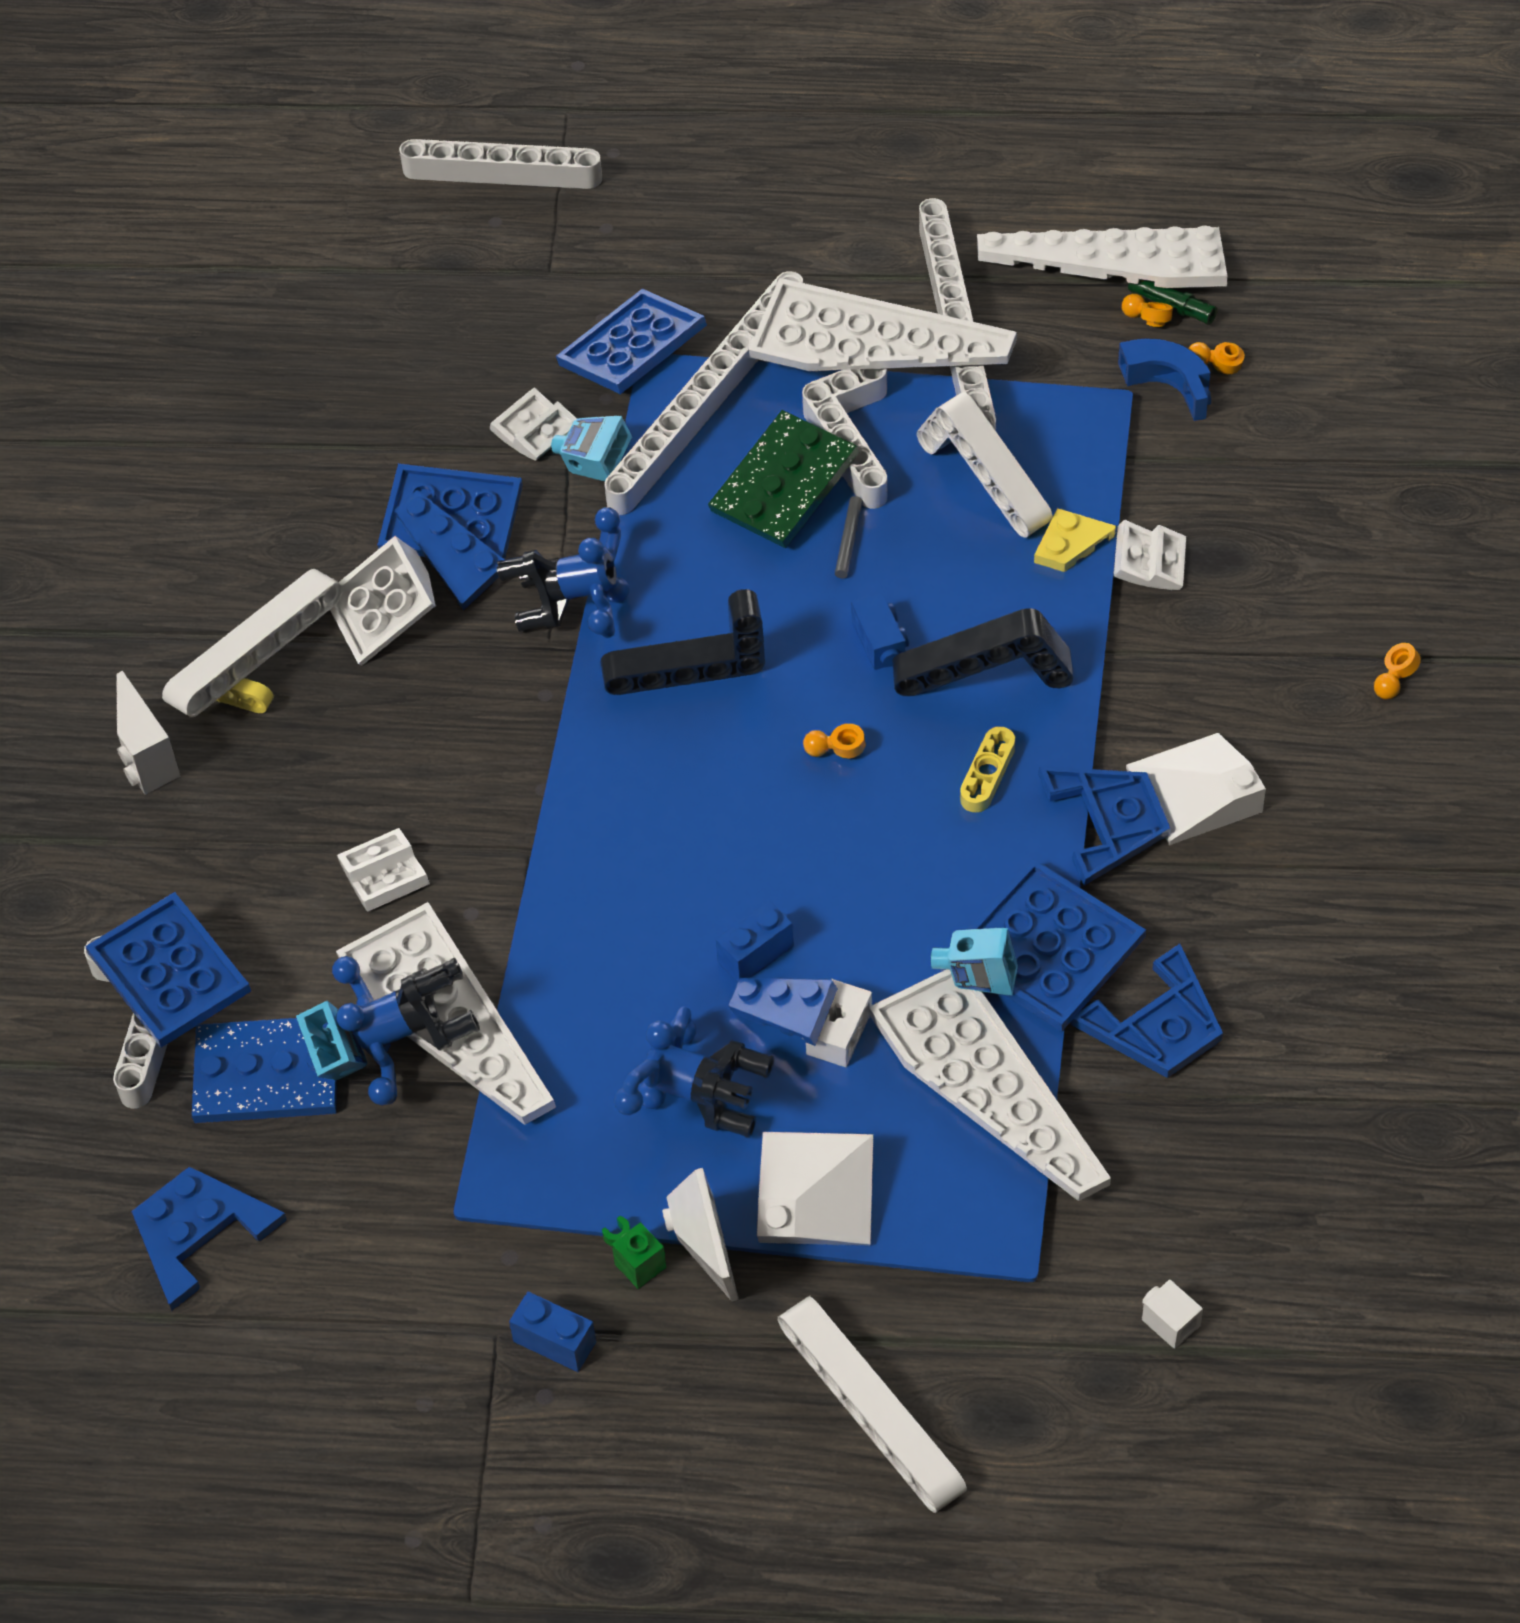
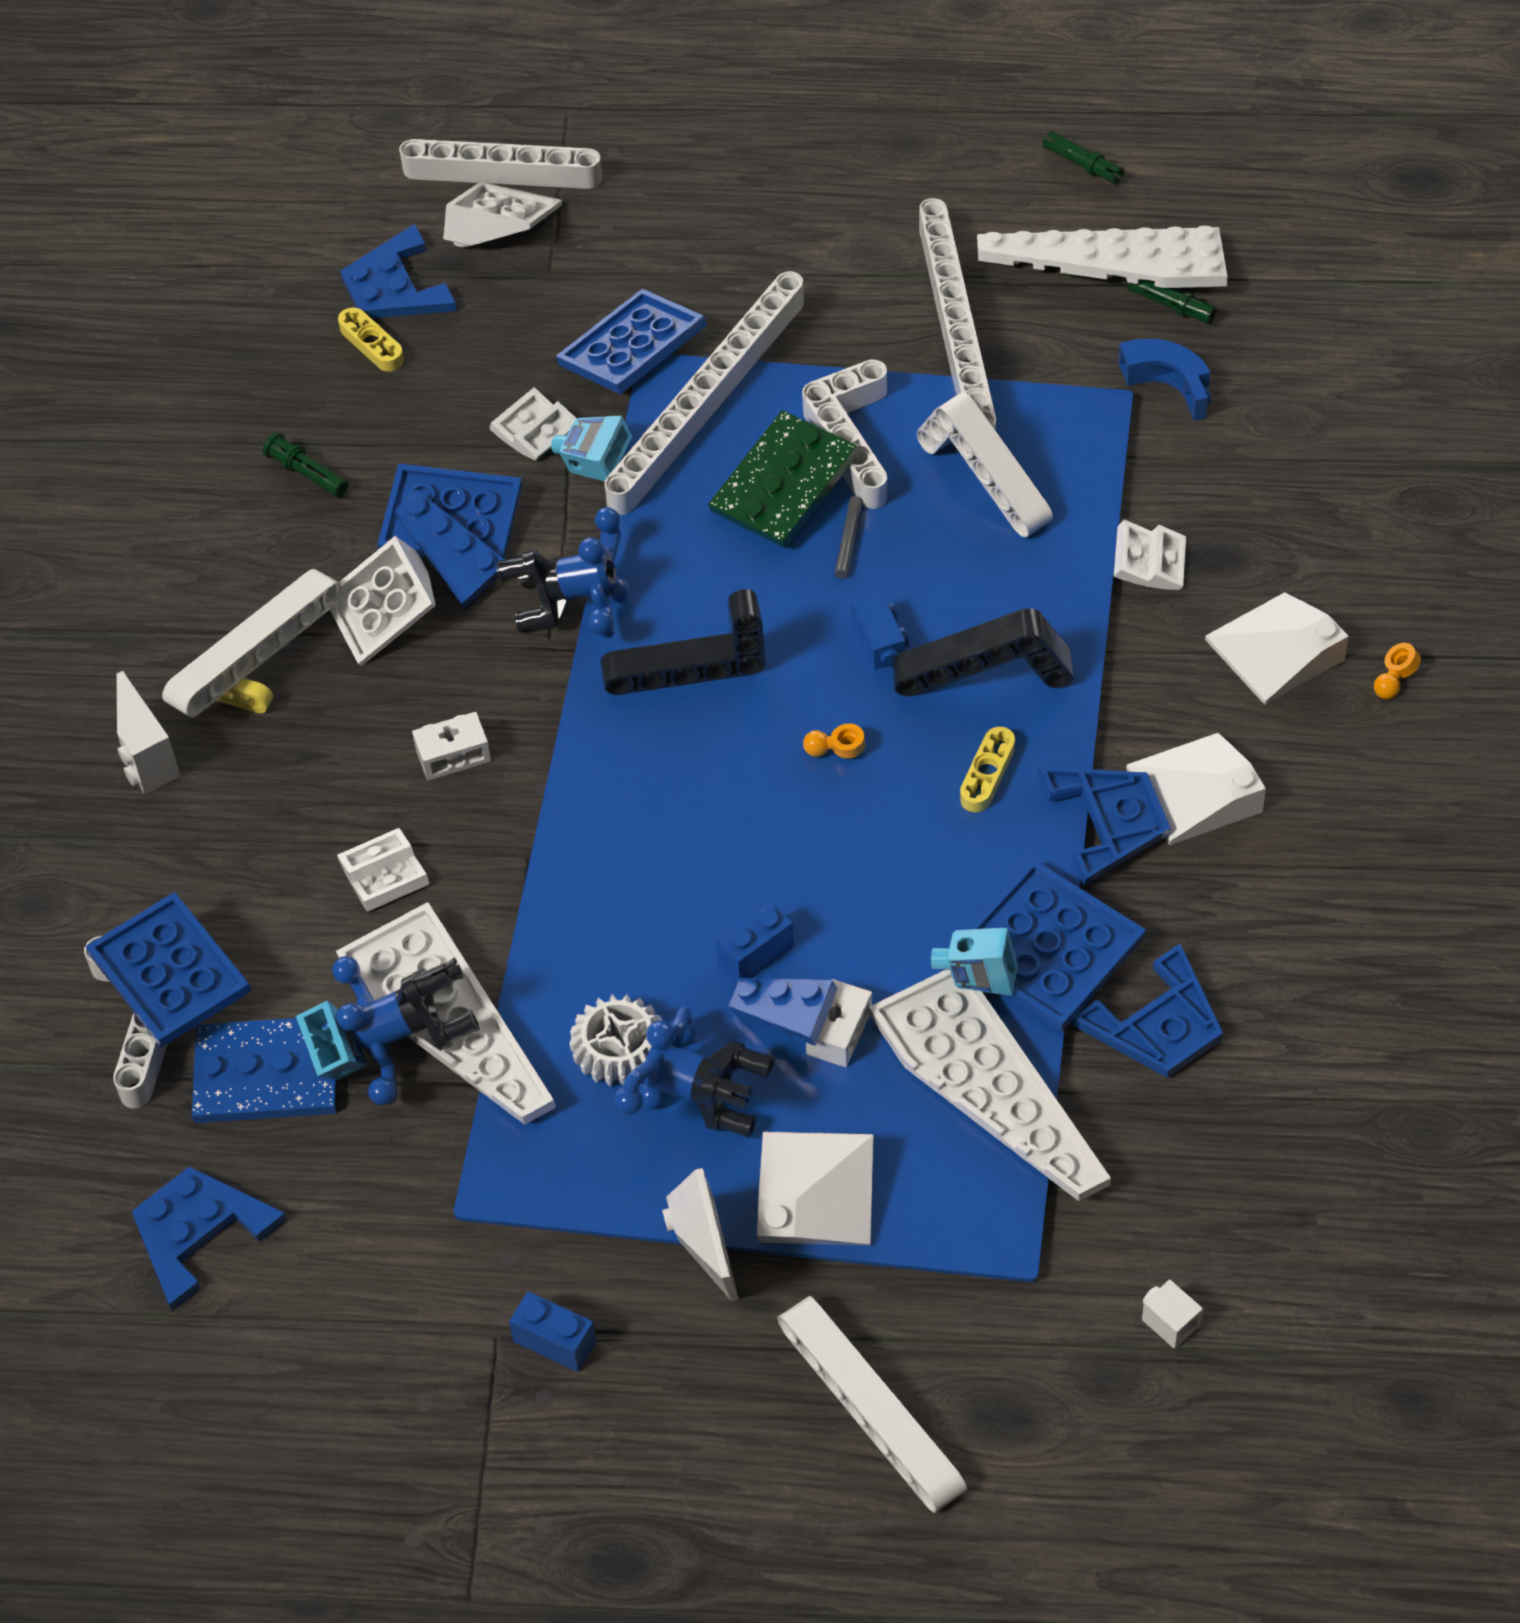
green brick [602,1216,667,1289] -> none
white wing [749,278,1017,371] -> none
light yellow wing [1034,508,1116,572] -> none
light orange plate [1121,294,1173,327] -> none
light orange plate [1188,342,1245,374] -> none
none -> dark green pin [263,432,349,498]
none -> light yellow beam [338,308,404,372]
none -> blue wing [340,224,457,318]
none -> white brick [412,712,491,781]
none -> white slope [443,182,562,247]
none -> white gear [570,994,662,1087]
none -> dark green pin [1043,131,1125,185]
none -> white slope [1205,592,1349,705]

